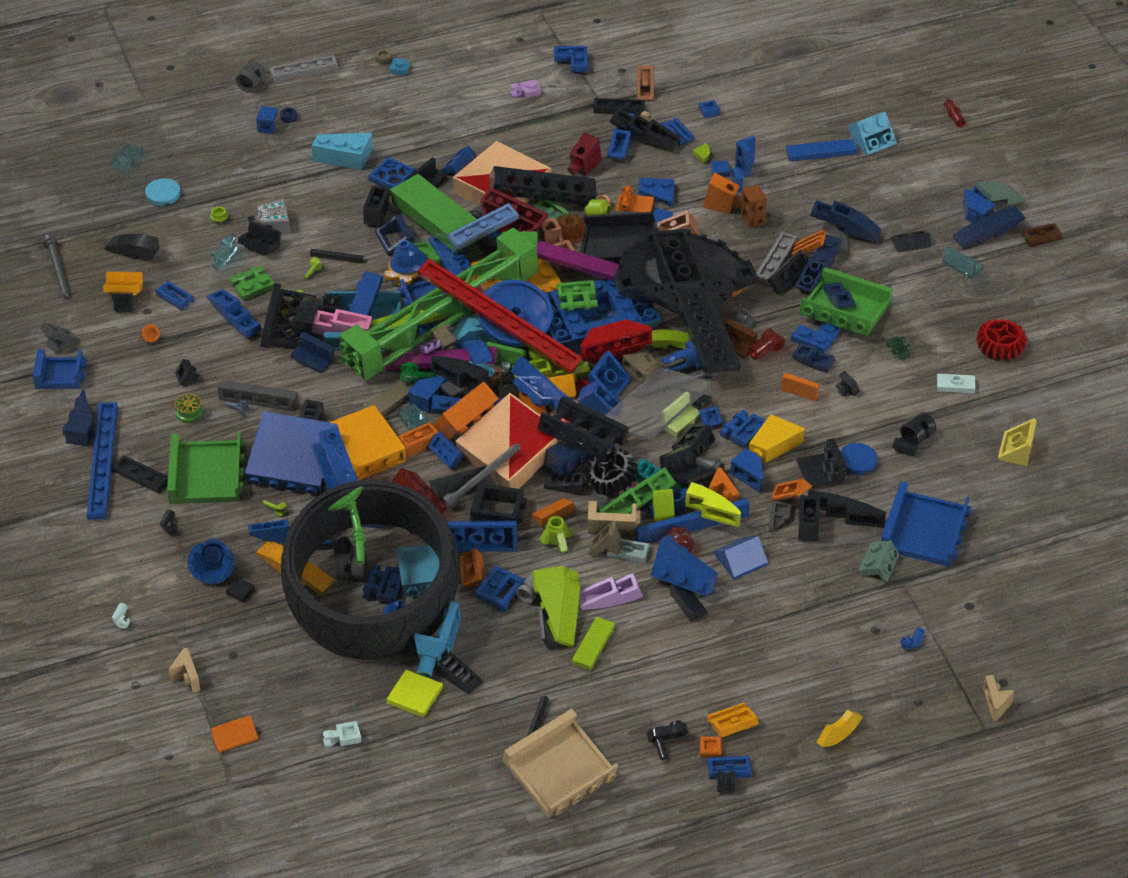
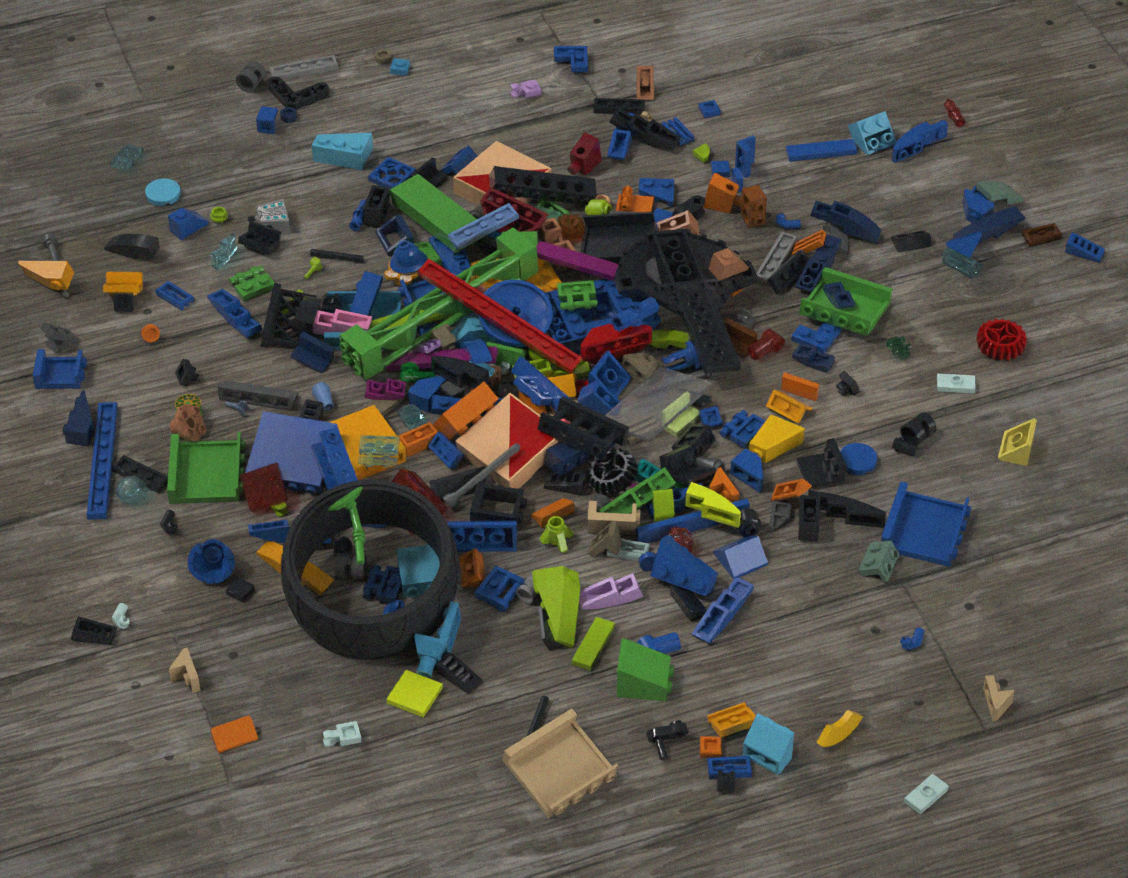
none -> light orange slope [18,261,74,290]
none -> black slope [71,616,117,645]
none -> clear light blue hair [116,476,148,504]
none -> blue slope [168,208,209,240]
none -> nougat plate [170,404,206,442]
none -> clear red plate [240,462,288,512]
none -> black beam [268,77,329,110]
none -> medium blue cone [312,382,334,411]
none -> blue pin [349,199,366,231]
none -> clear light blue plate [358,436,400,467]
none -> magenta slope [364,378,406,400]
none -> blue piece [611,297,659,332]
none -> bright green slope [617,639,674,701]
none -> blue piece [637,632,681,654]
none -> blue tile [639,552,656,572]
none -> black piece [672,195,705,220]
none -> blue slope [692,576,754,644]
none -> nougat slope [709,248,749,281]
none -> black head [736,508,762,537]
none -> medium azure slope [742,713,794,775]
none -> light orange panel [766,389,812,424]
none -> blue arm [775,213,801,229]
none -> blue slope [892,120,948,163]
none -> light aqua plate [904,773,949,815]
none -> blue slope [946,230,982,258]
none -> blue slope [1065,233,1105,263]

